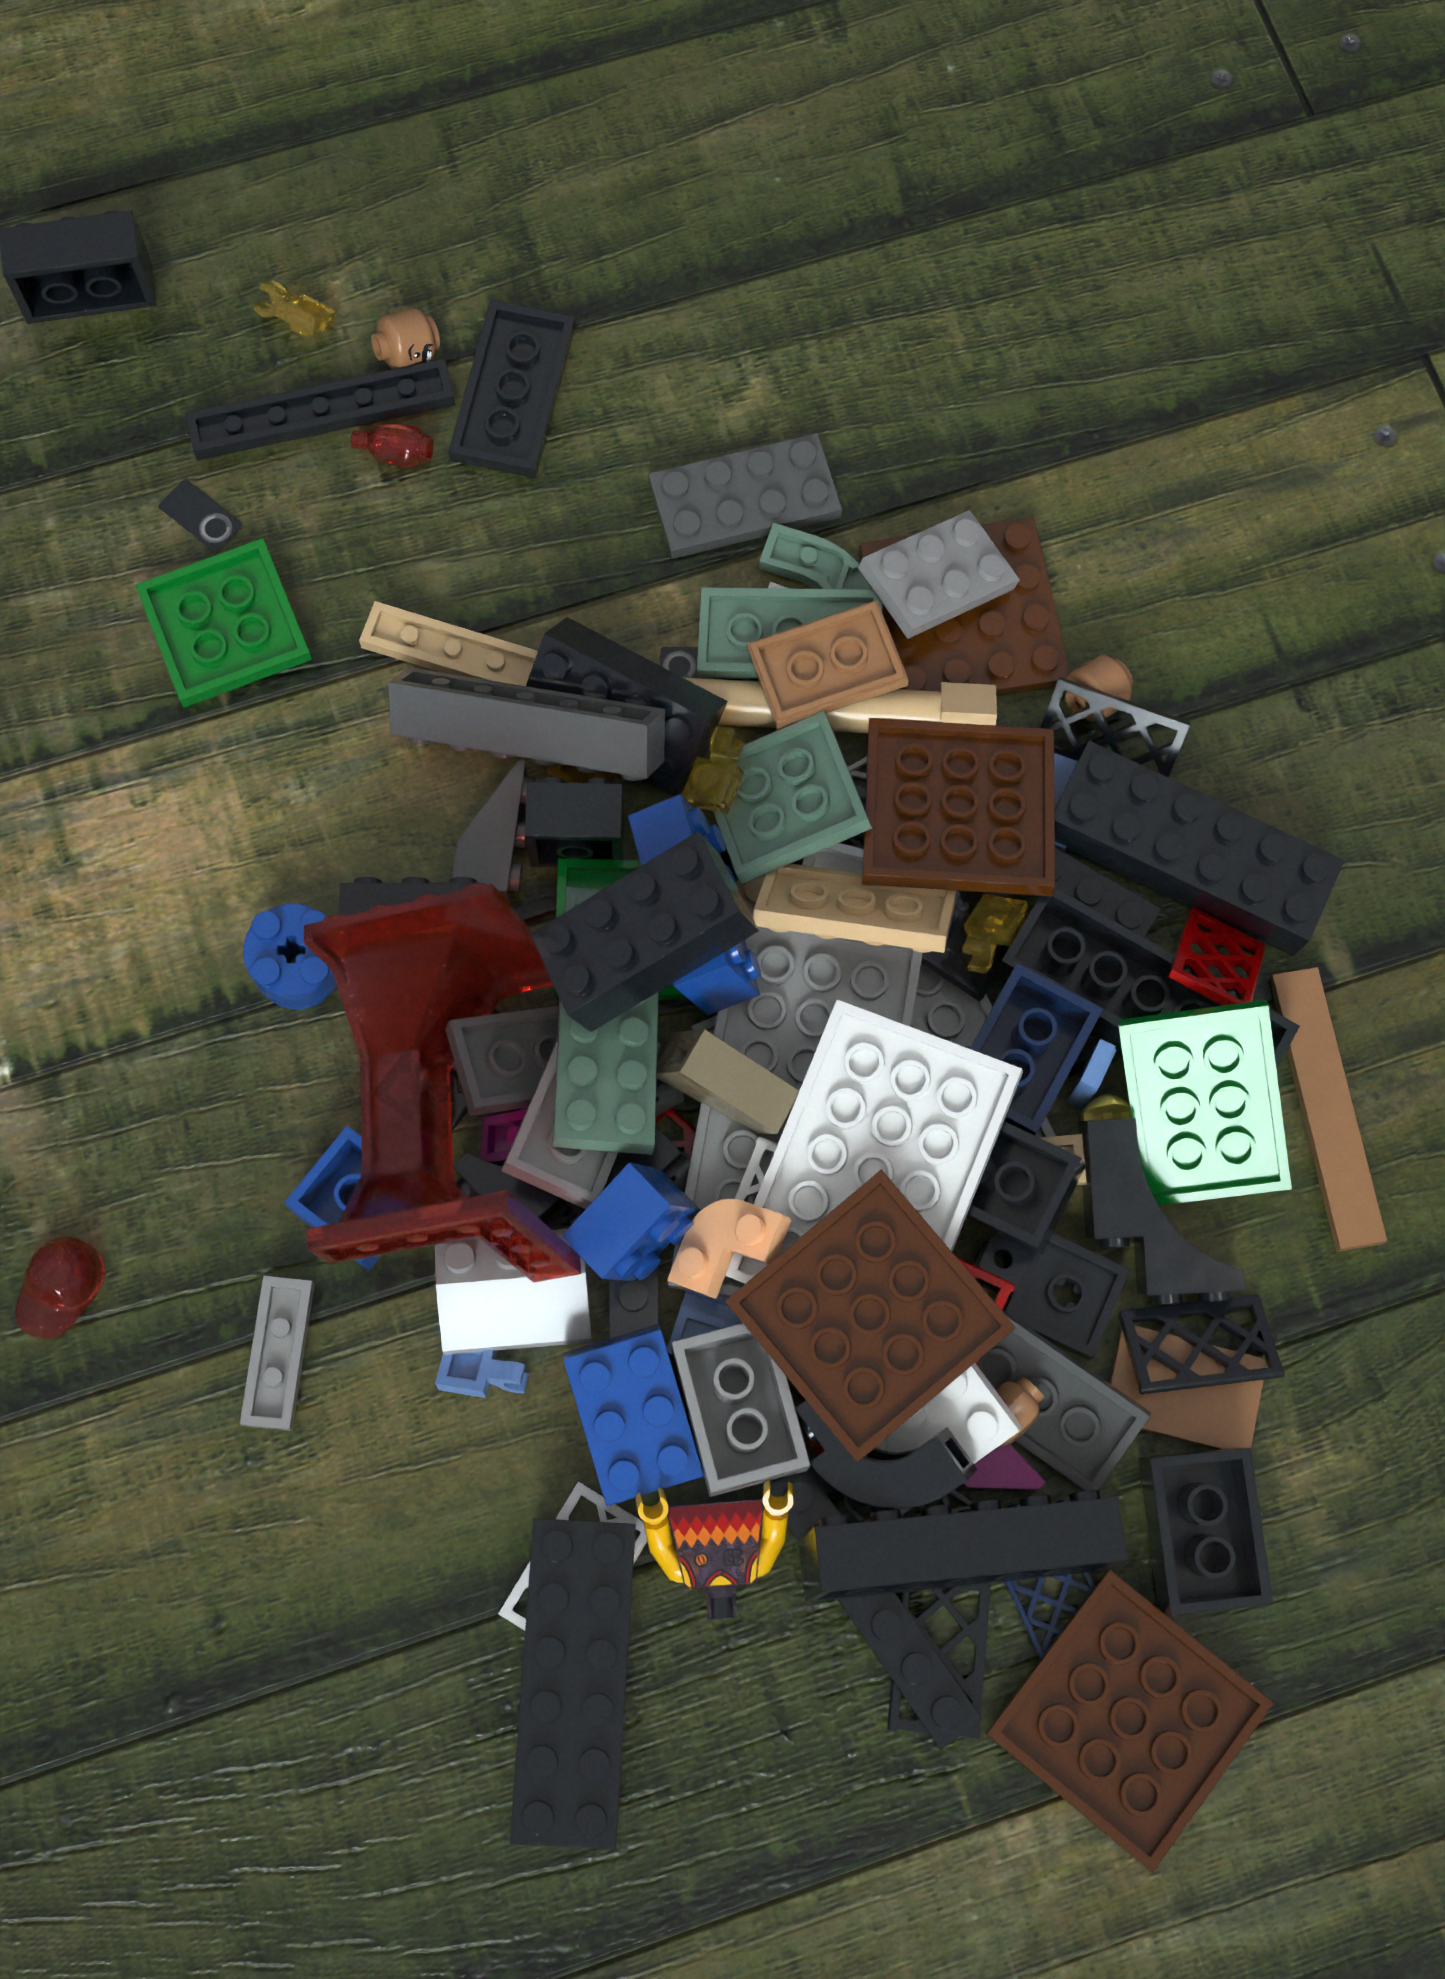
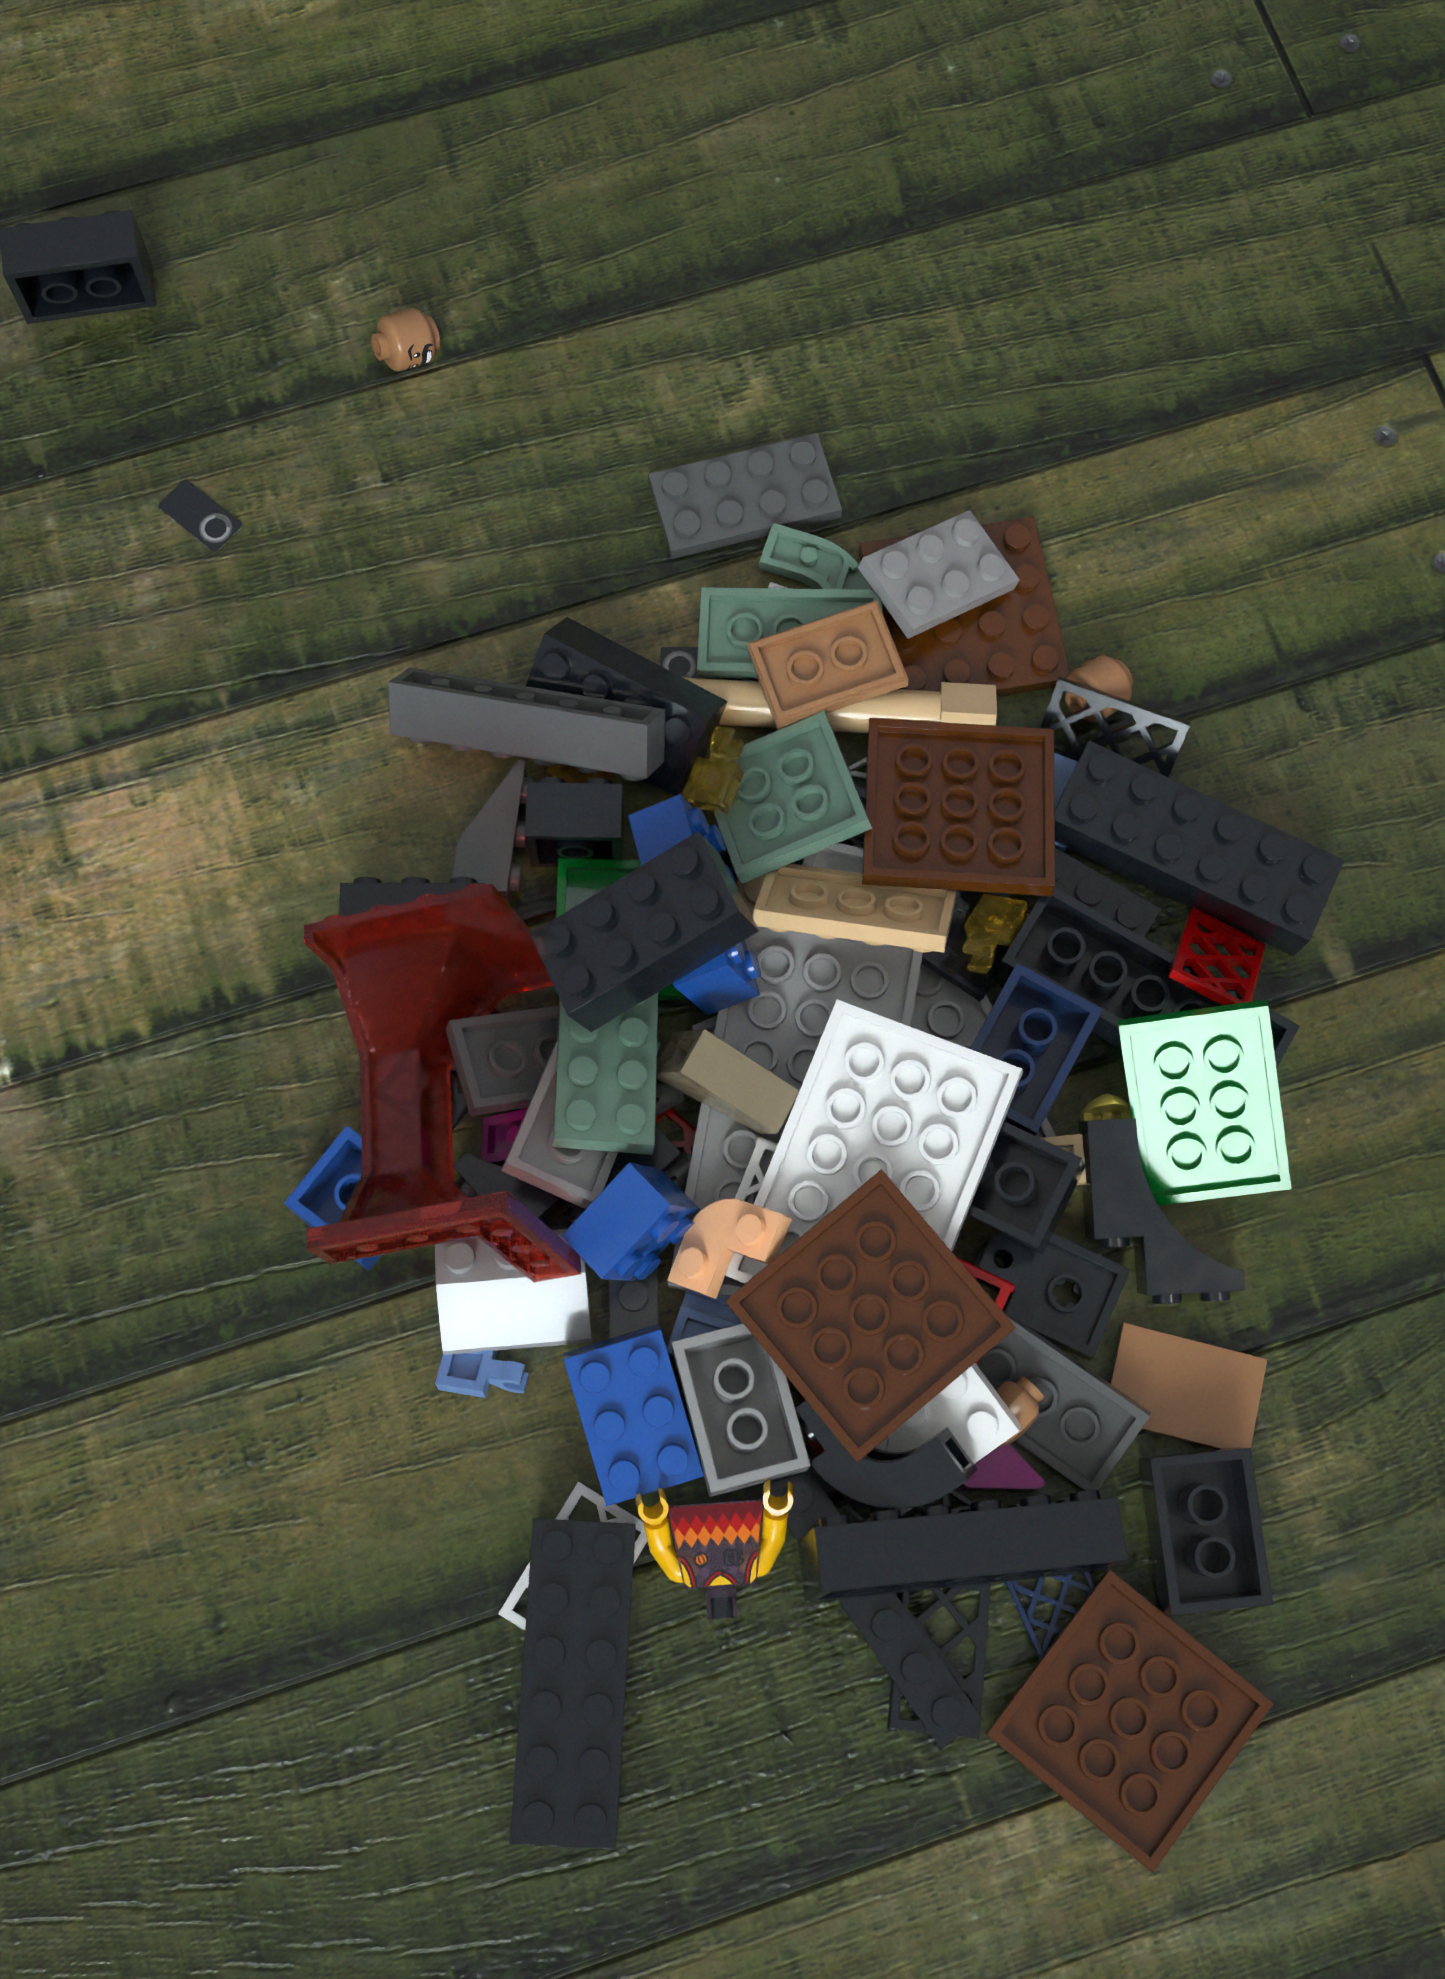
clear red piece [15,1237,106,1339] -> none
green plate [135,538,312,708] -> none
black plate [185,358,456,460] -> none
light grey plate [240,1276,315,1431] -> none
blue brick [243,904,346,1009] -> none
clear yellow plate [254,281,337,336] -> none
clear red plant [351,423,434,468] -> none
tan plate [359,601,538,686] -> none
black plate [449,300,576,478] -> none
medium blue tile [1065,1039,1116,1111] -> none
black window [1118,1295,1285,1395] -> none
medium nougat tile [1269,967,1387,1252] -> none

